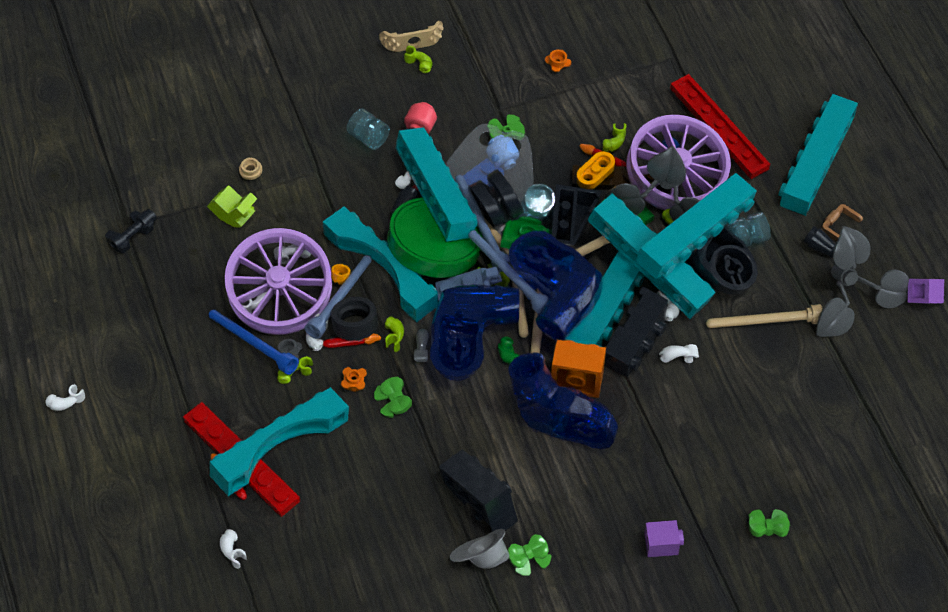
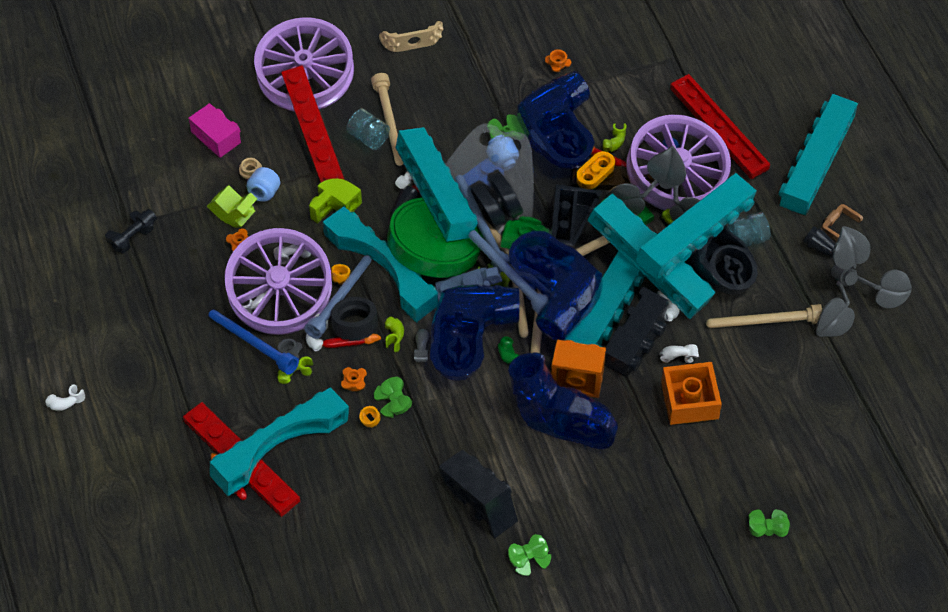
white arm [220,529,247,569] -> none
lime arm [404,46,432,73] -> none
coral head [404,102,437,134] -> none
light grey piece [450,529,509,569] -> none
clear light blue wheel [521,184,555,221] -> none
medium lavender brick [644,520,684,557] -> none
medium lavender panel [908,279,944,303] -> none
none -> dark pink brick [189,103,241,158]
none -> orange plate [226,229,248,251]
none -> light blue head [246,167,280,202]
none -> lavender wheel [254,18,354,111]
none -> red plate [281,65,344,183]
none -> lime brick [309,179,362,223]
none -> light orange hinge [359,406,380,428]
none -> tan piece [371,73,404,166]
none -> clear blue piece [517,71,595,169]
none -> orange brick [661,362,722,425]

